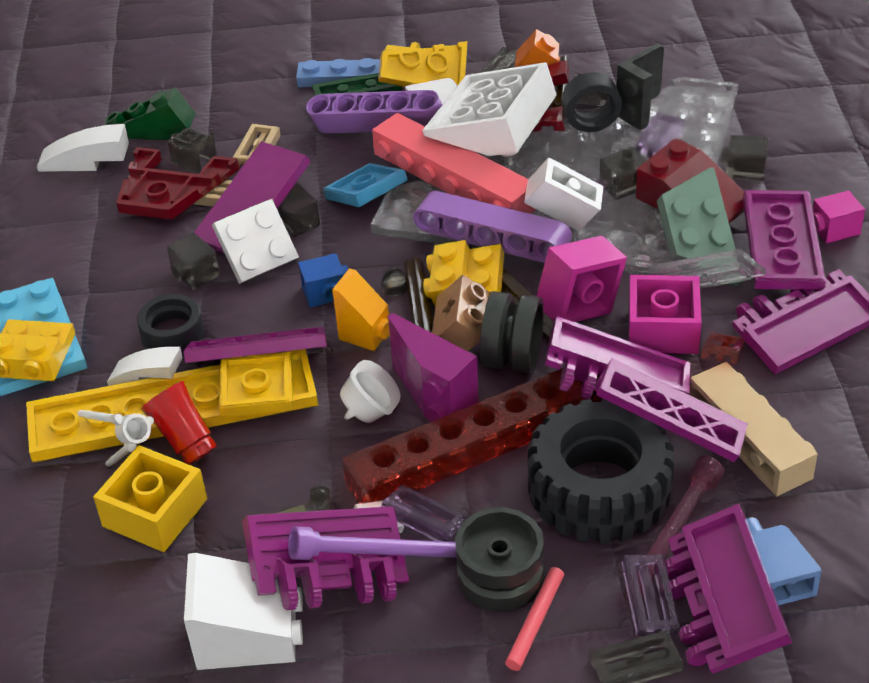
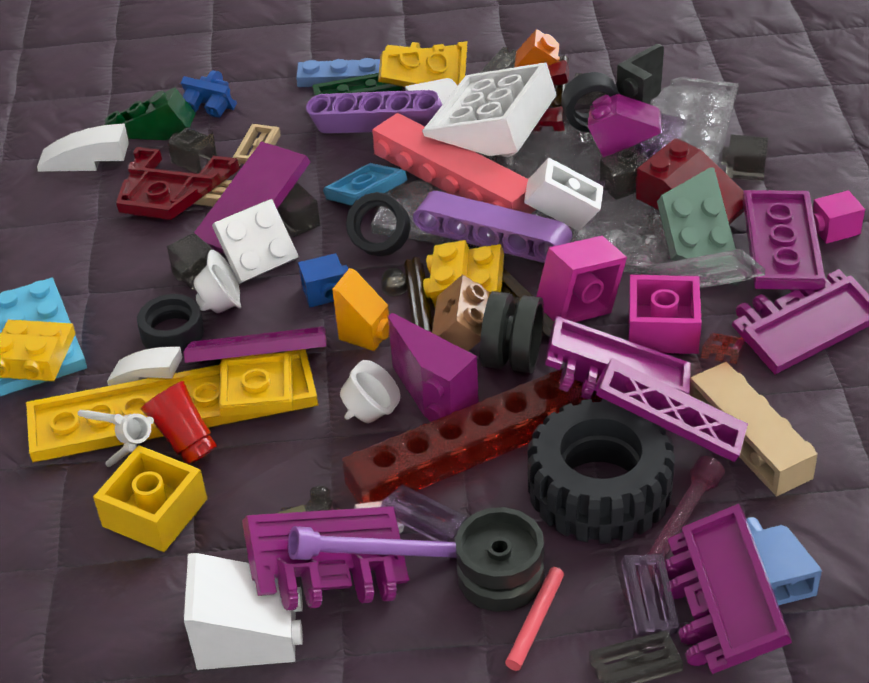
none -> blue hips [181,70,237,118]
none -> white piece [194,250,241,313]
none -> black tyre [346,192,411,257]
none -> magenta slope [588,94,662,158]

